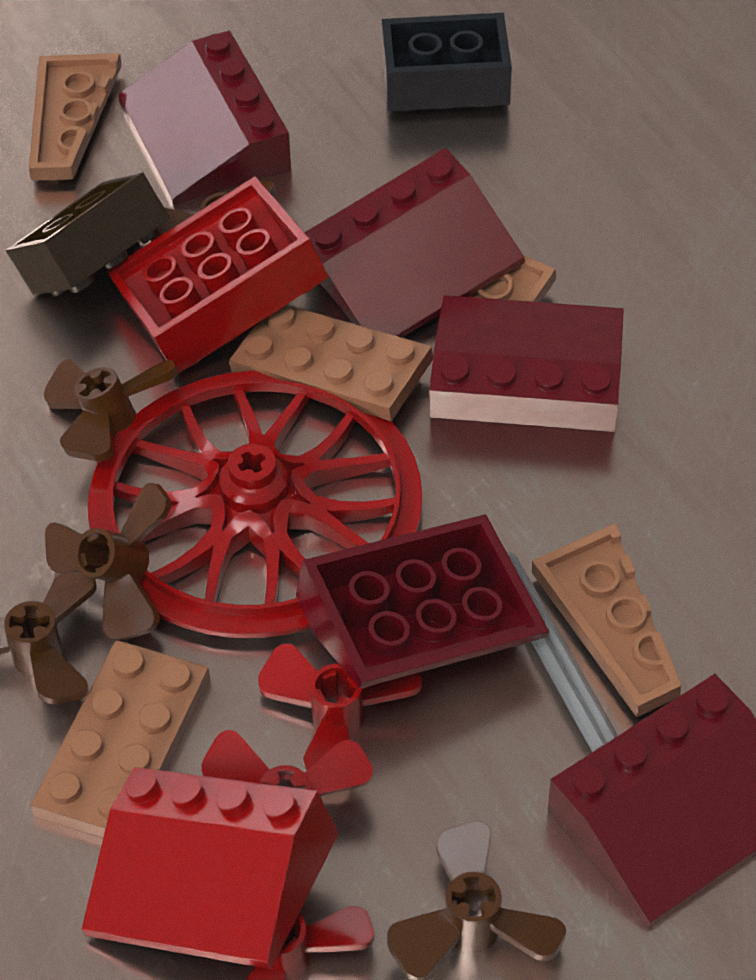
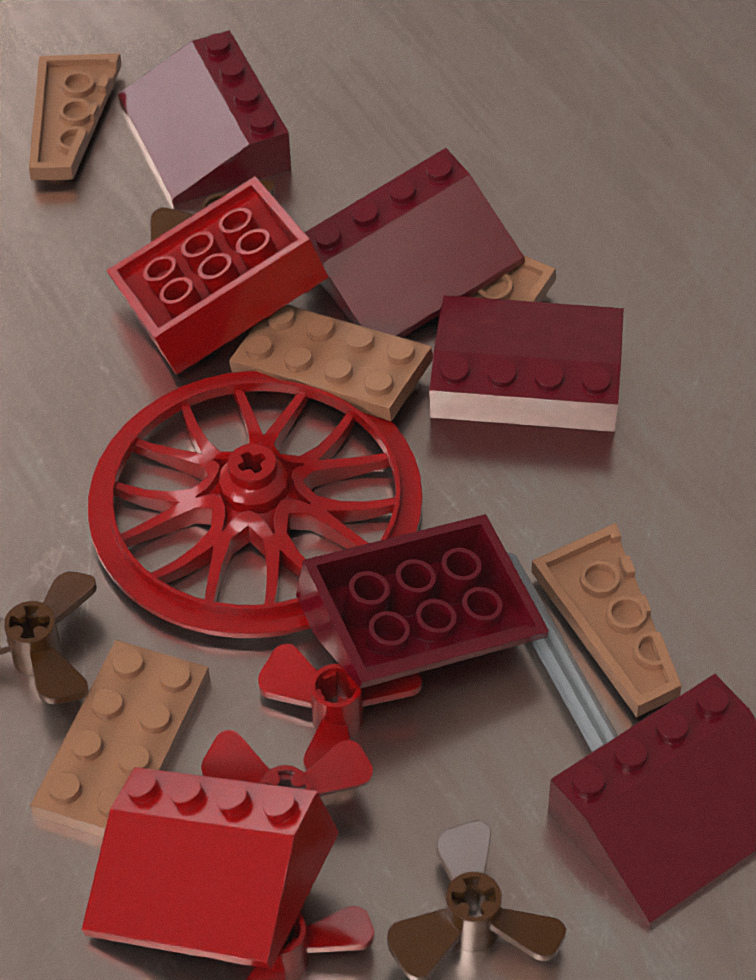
dark brown brick [5,172,170,296] -> none
reddish brown piece [44,359,178,462] -> none
reddish brown piece [45,483,171,640] -> none
black brick [381,12,512,111] -> none

